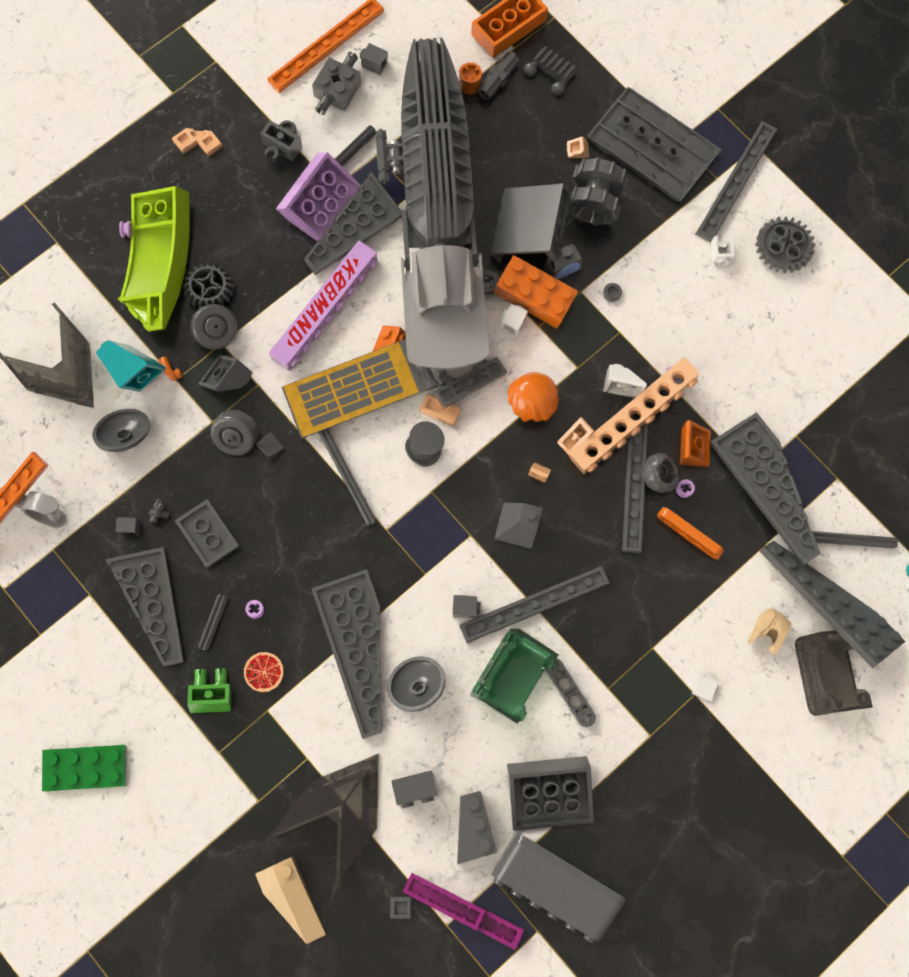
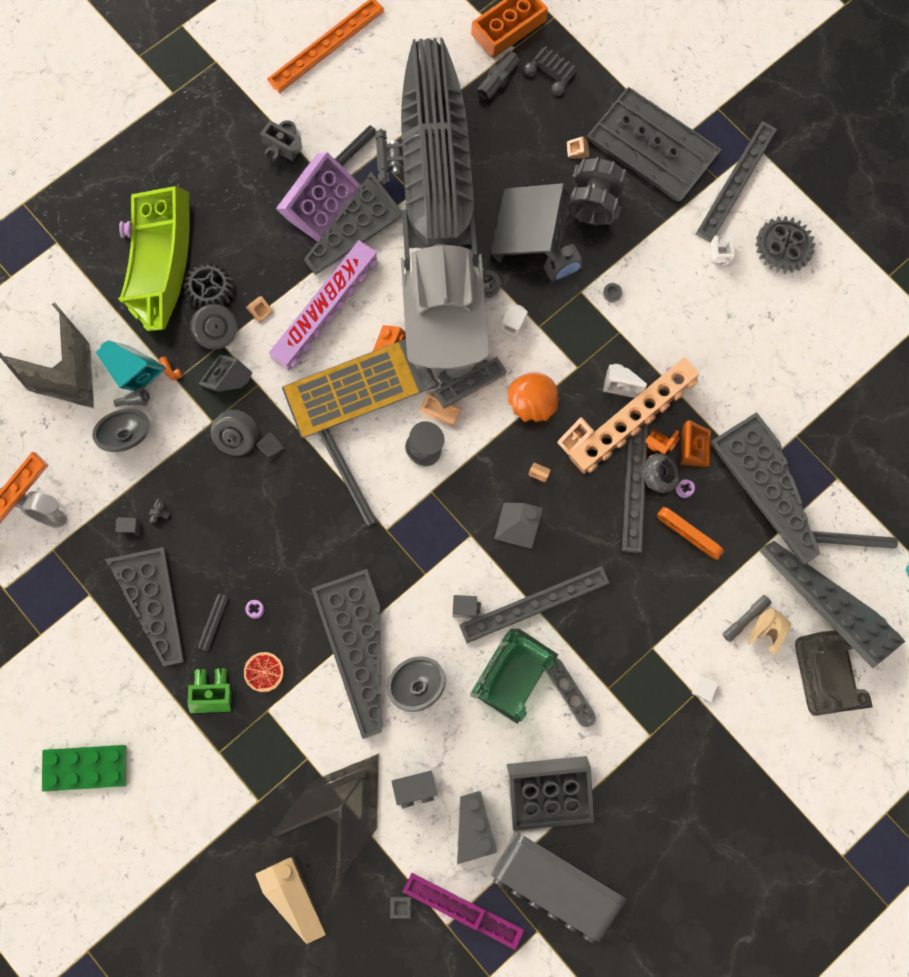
light nougat tile [172,128,223,157] -> none
dark grey plate [175,499,240,569] -> none
dark grey brick [312,52,361,115] -> none
dark grey brick [360,43,388,75] -> none
orange piece [459,63,482,95] -> none
orange brick [493,255,578,328] -> none
none -> dark grey cone [114,387,150,407]
none -> light nougat slope [246,296,273,323]
none -> orange bracket [645,428,680,454]
none -> dark grey piece [722,595,772,642]

